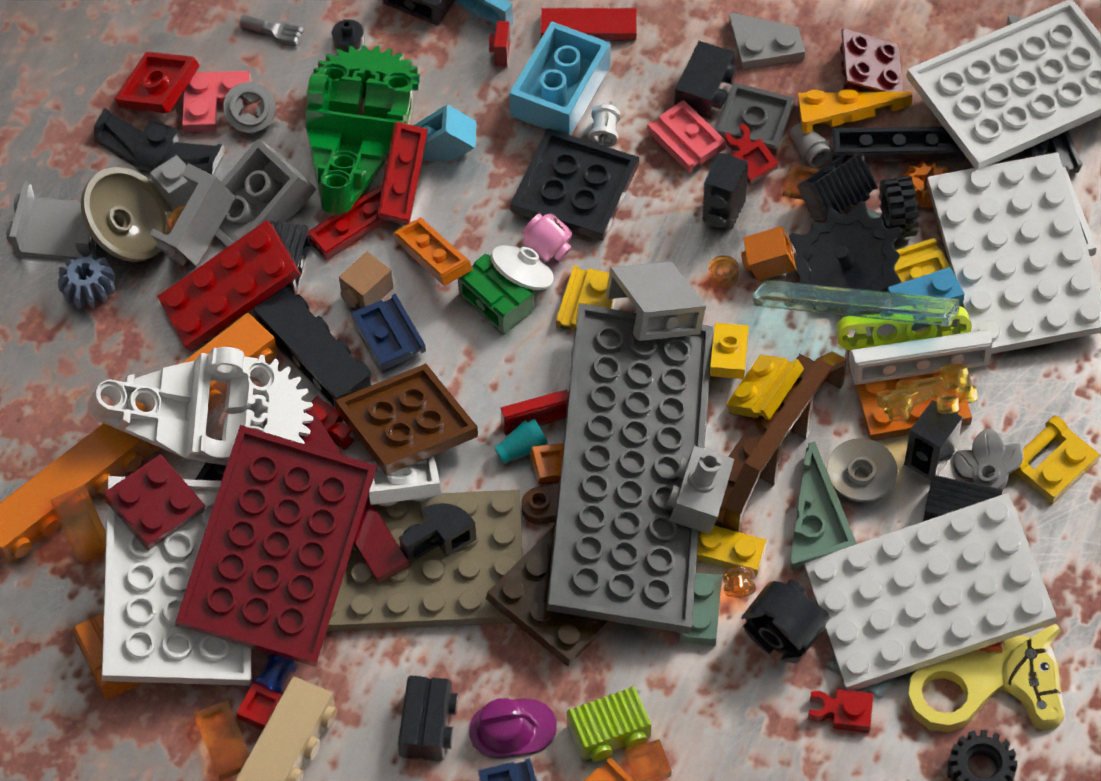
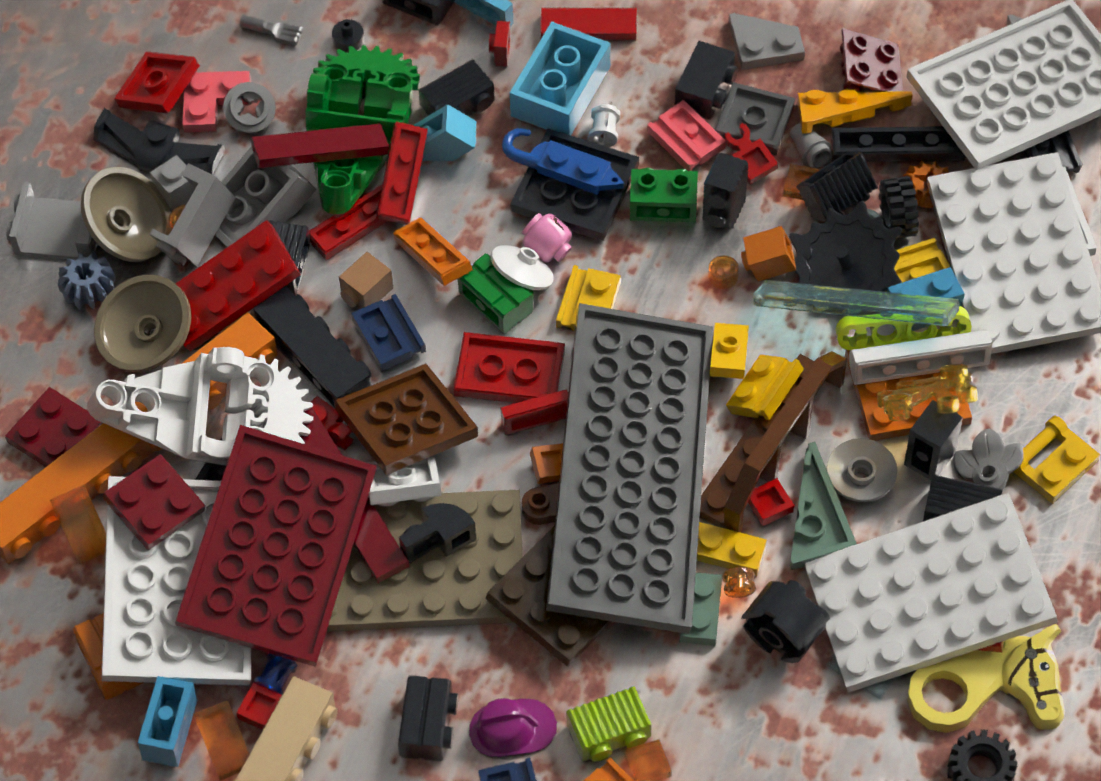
teal cone [494,419,548,465] -> none
light grey panel [605,261,706,341] -> none
light grey brick [667,445,734,534] -> none
red plate [808,689,874,733] -> none
none -> dark red plate [5,387,103,467]
none -> dark tan dish [94,275,191,373]
none -> dark azure brick [138,676,197,767]
none -> dark red tile [251,124,389,168]
none -> black brick [418,59,495,116]
none -> red tile [453,332,565,403]
none -> blue plate [502,128,624,195]
none -> green brick [630,168,698,223]
none -> red plate [748,478,794,526]

